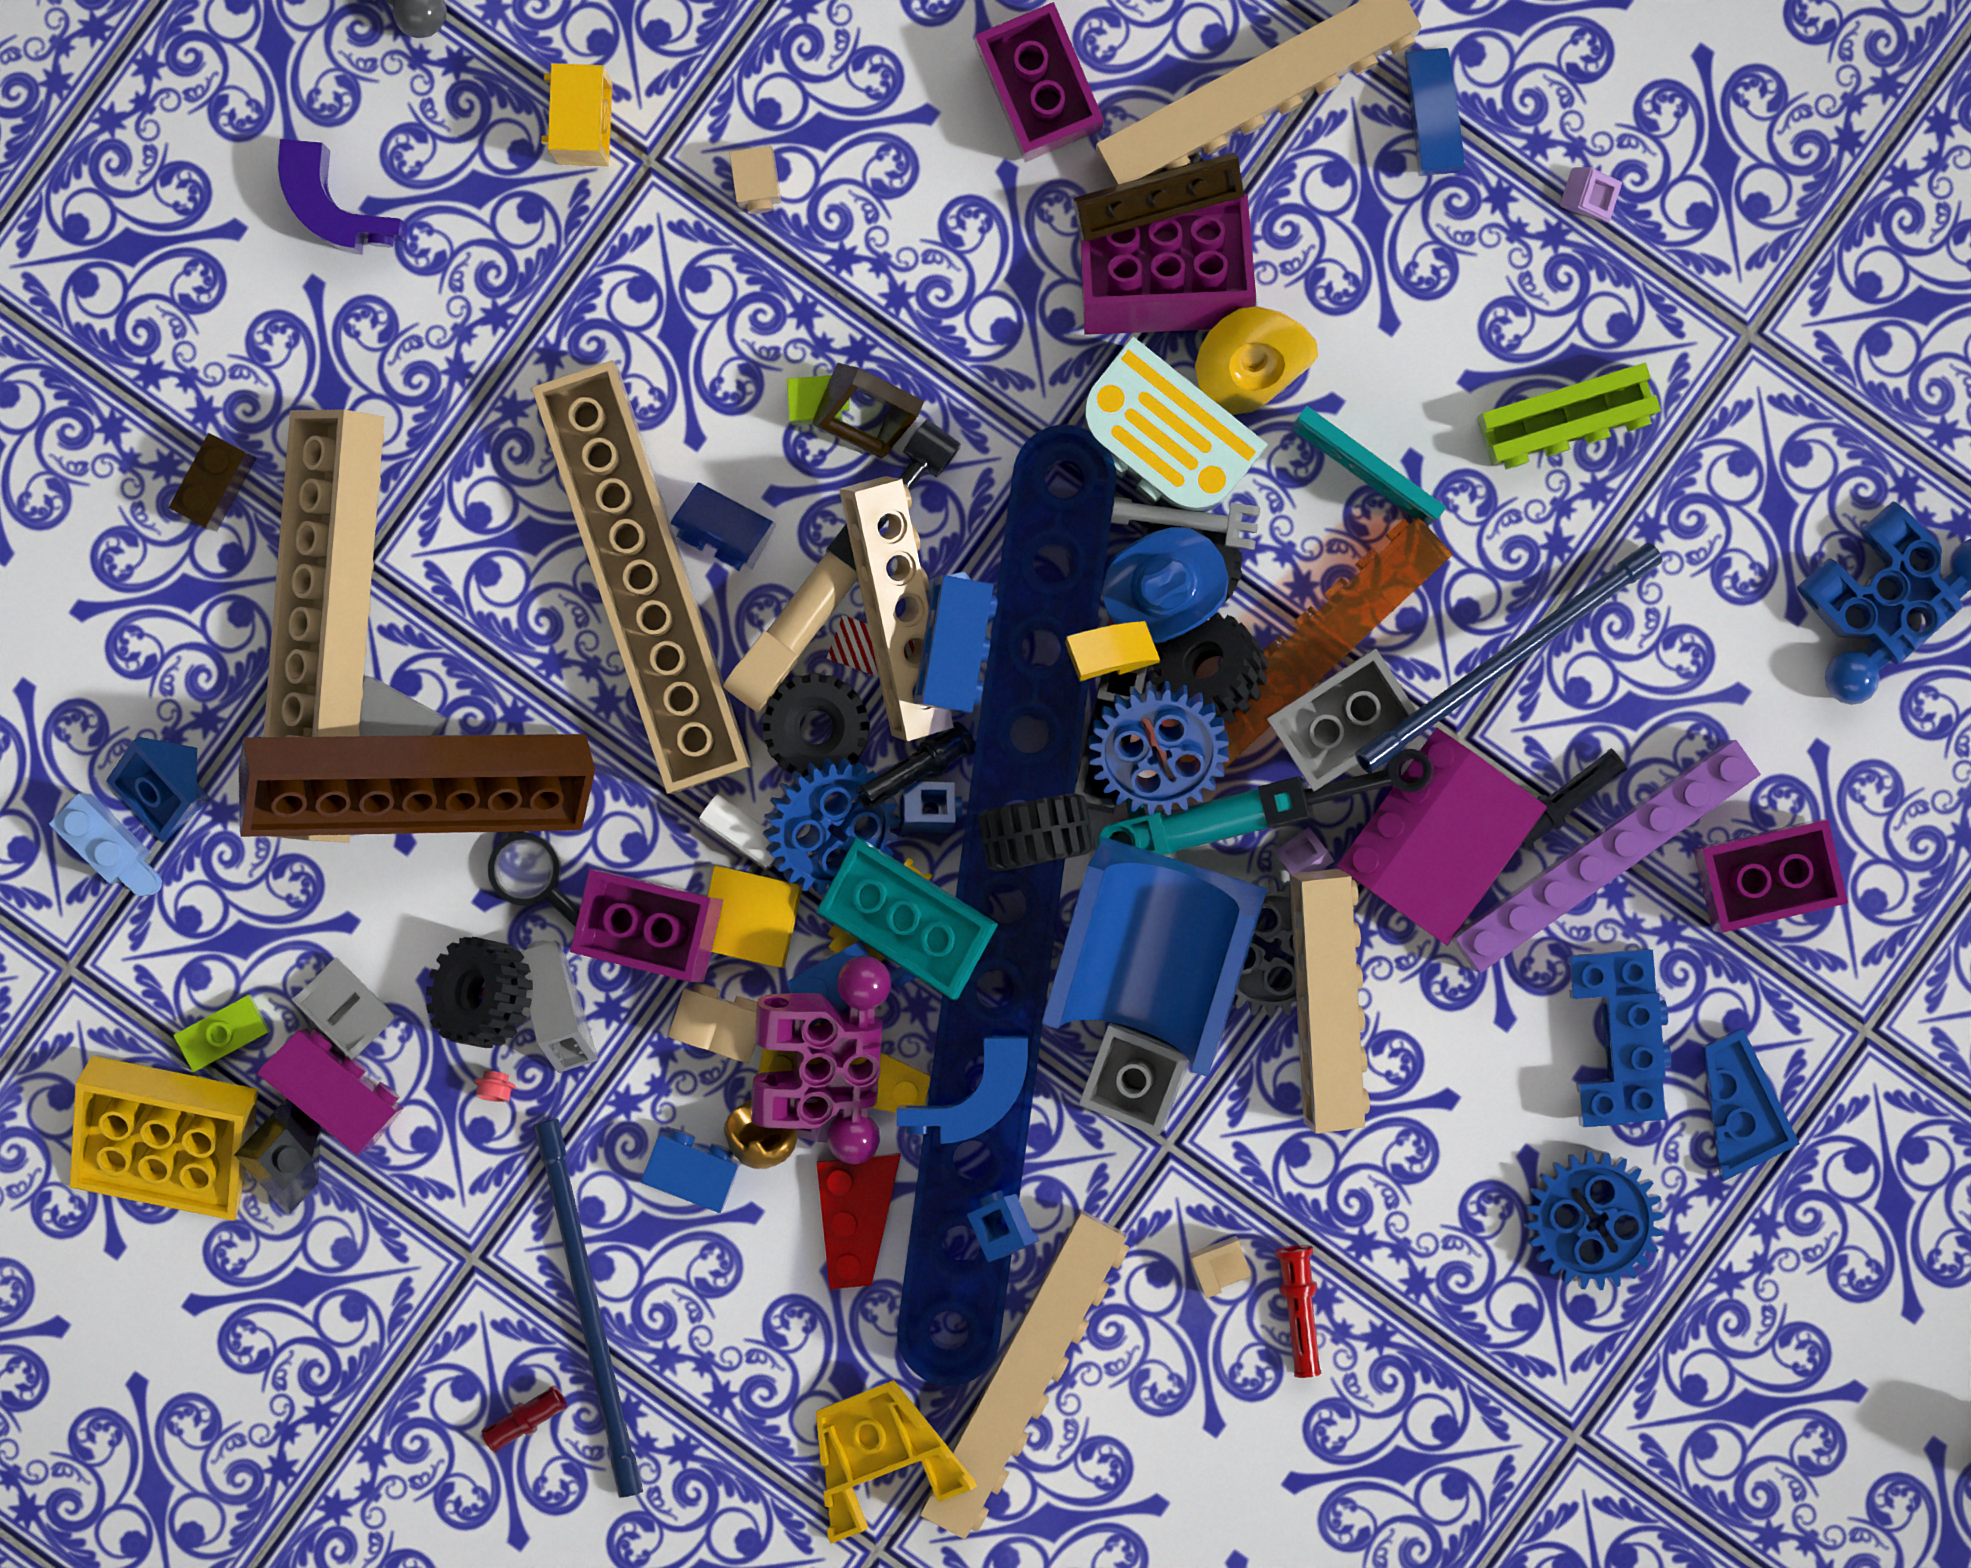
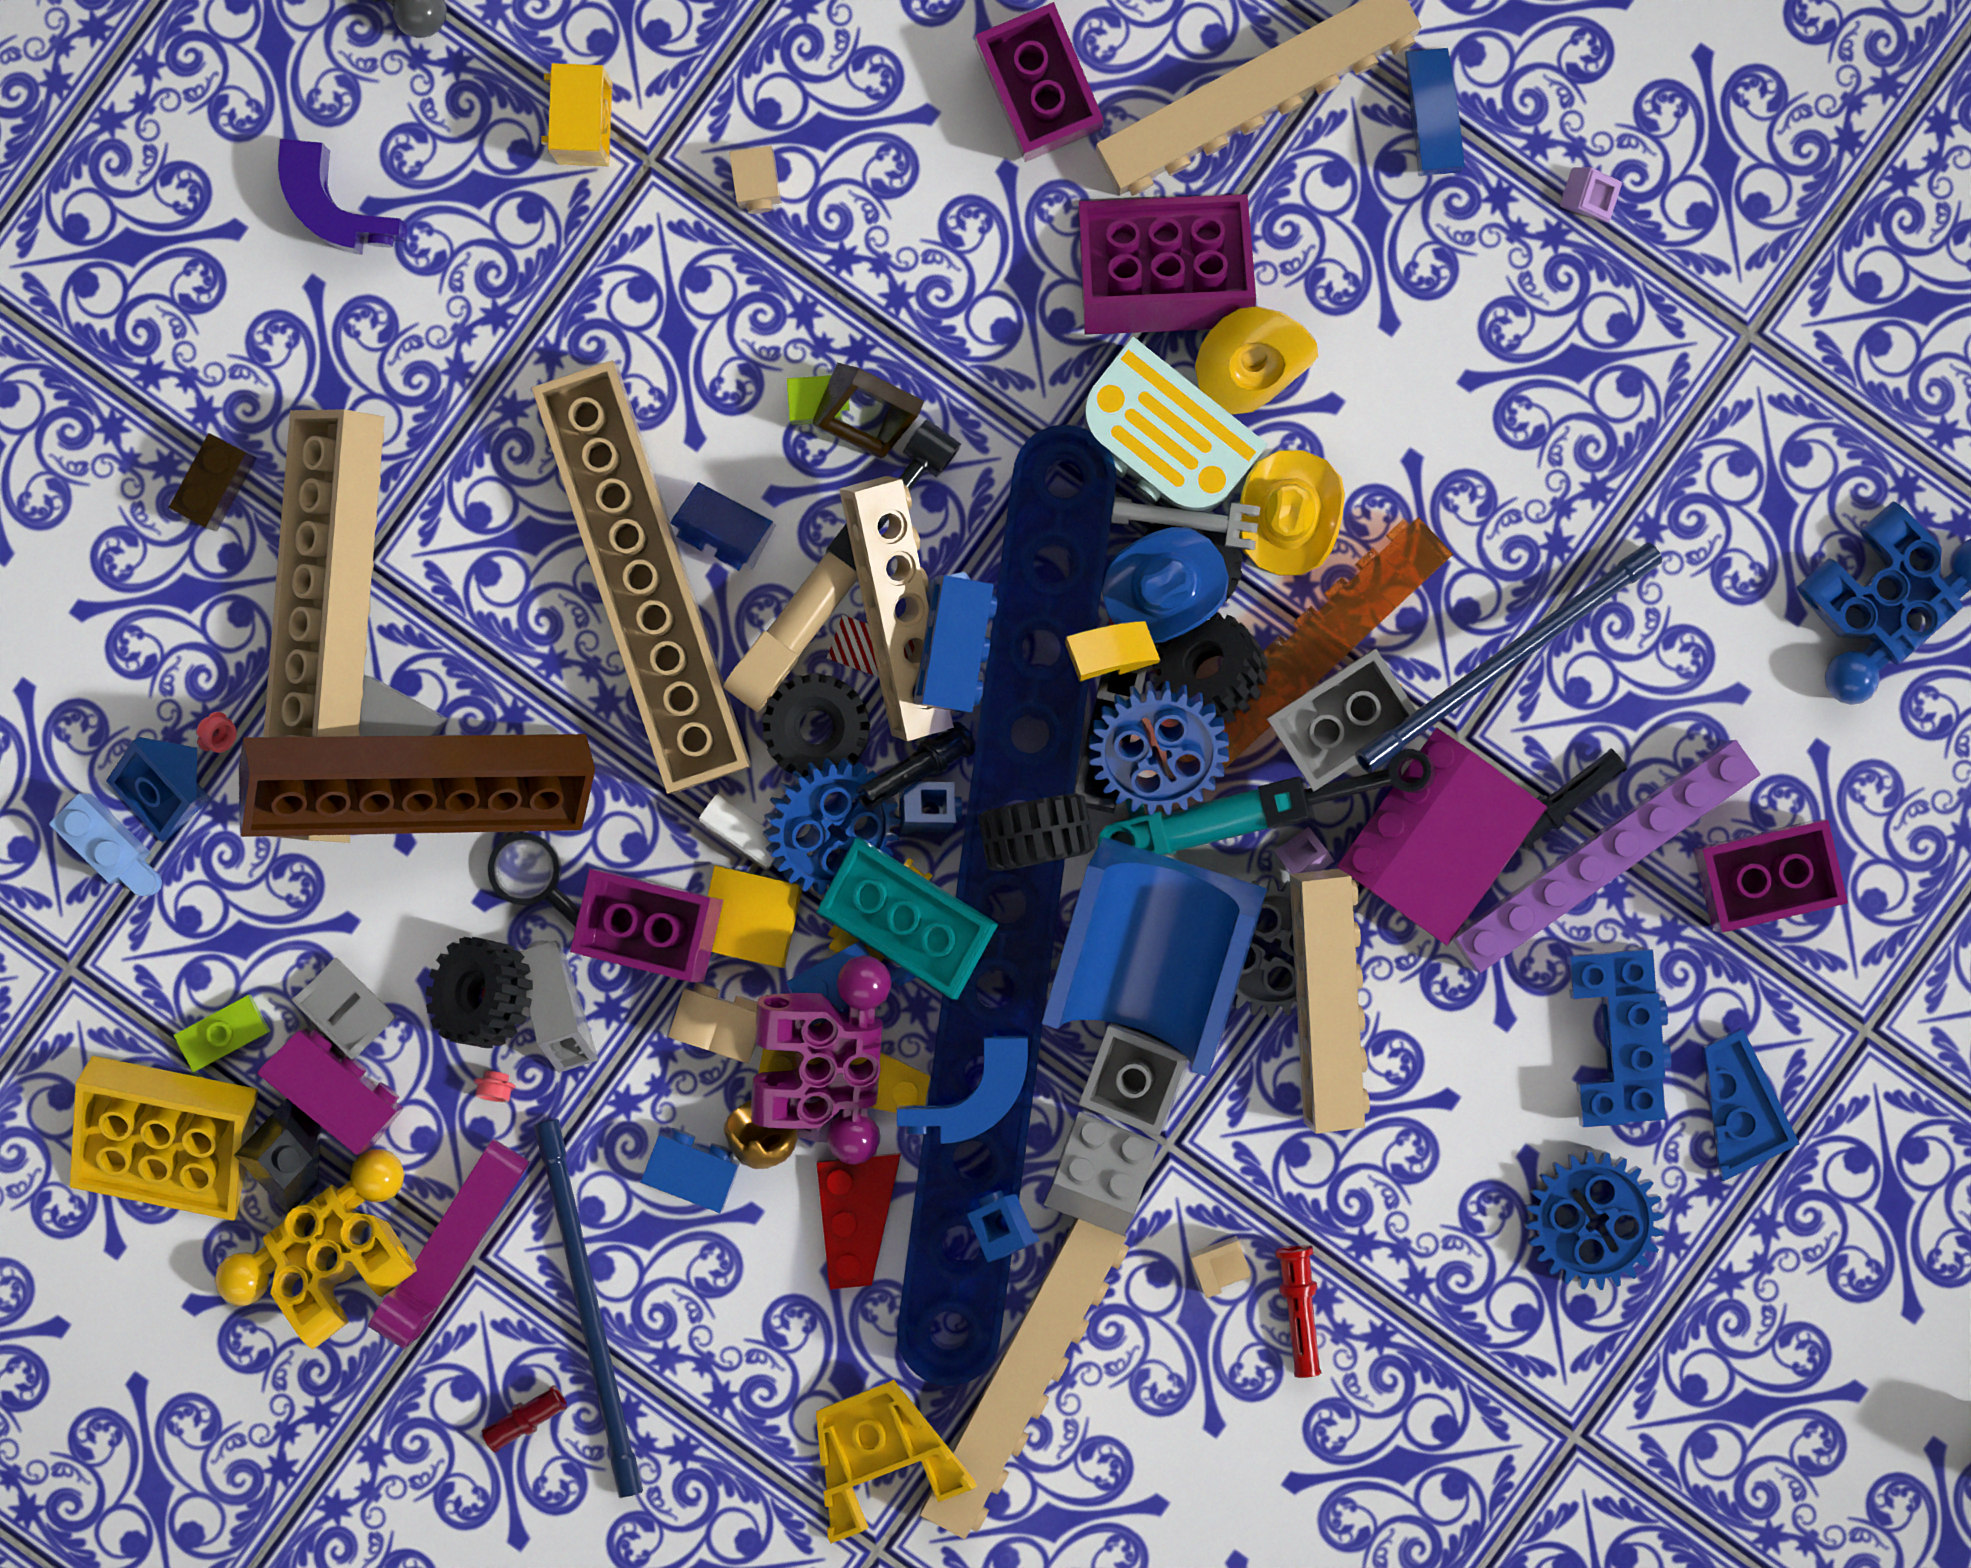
dark brown tile [1073,153,1244,242] -> none
teal tile [1292,406,1447,527] -> none
lime brick [1477,362,1661,470] -> none
none -> coral plate [196,712,237,753]
none -> yellow connector [215,1149,417,1349]
none -> magenta beam [368,1139,530,1350]
none -> light grey brick [1043,1112,1159,1236]
none -> yellow hat [1239,450,1345,576]

